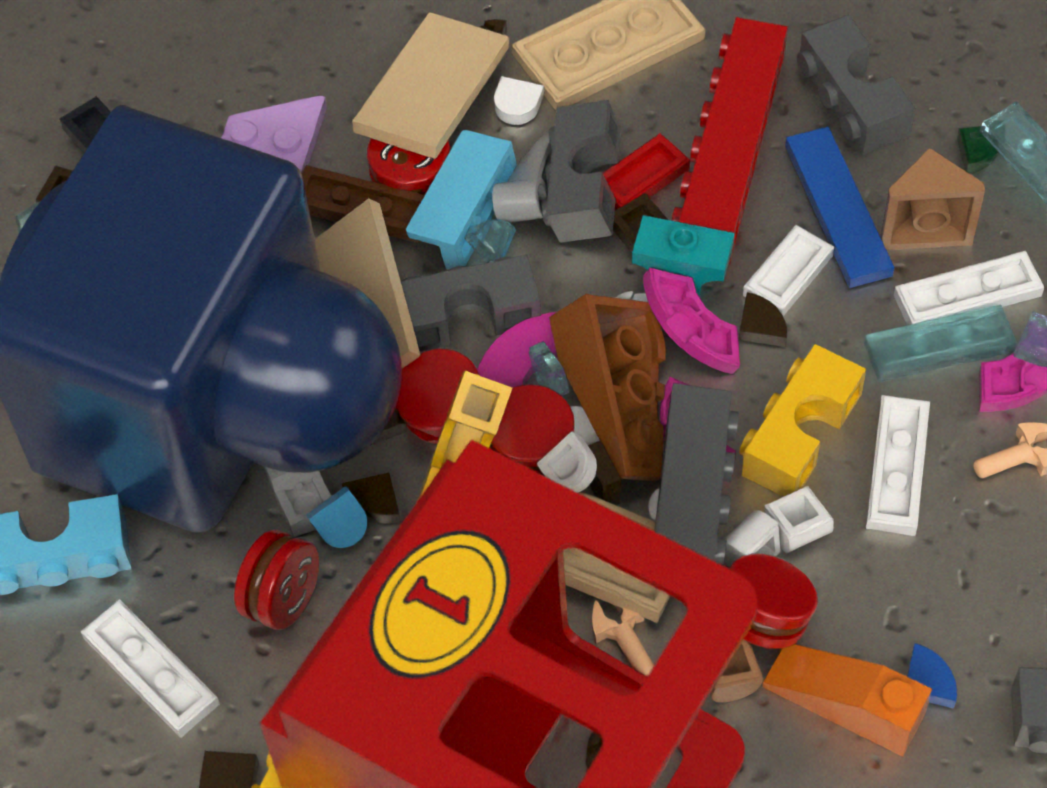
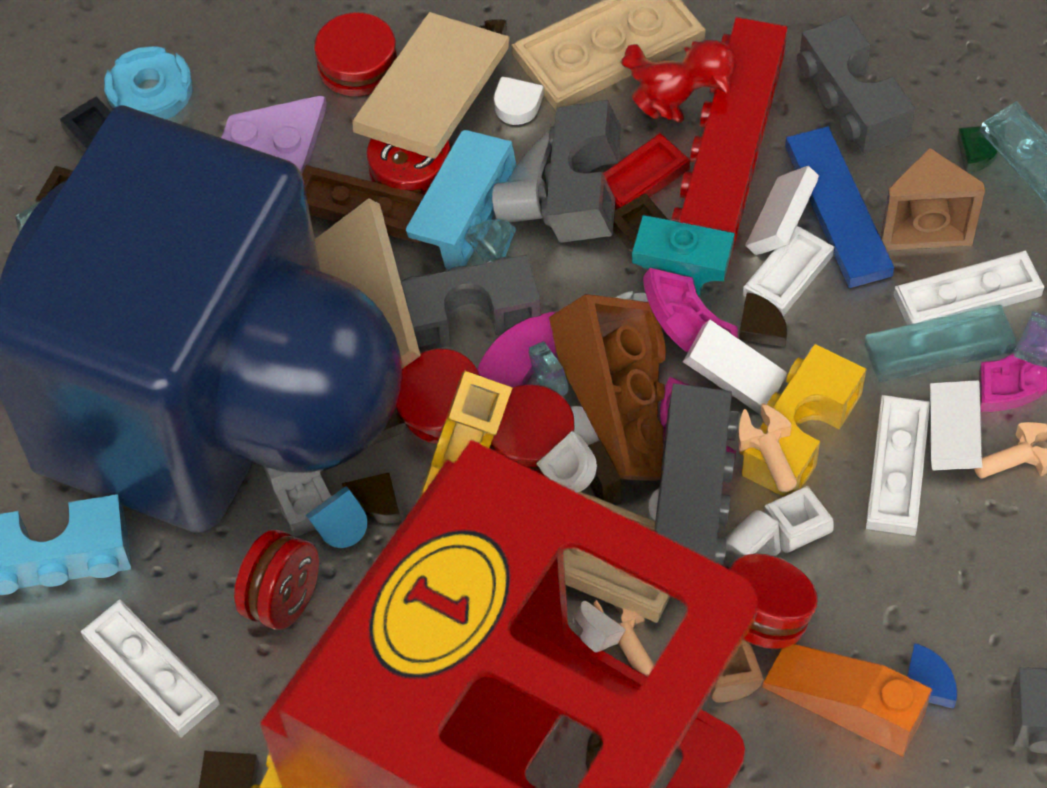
none -> medium azure tile [104,46,193,119]
none -> red head [314,12,397,96]
none -> white tile [572,601,626,652]
none -> red animal [621,40,735,123]
none -> white tile [683,320,787,414]
none -> light nougat bar [738,403,797,492]
none -> white tile [745,166,819,255]
none -> white tile [930,380,982,470]

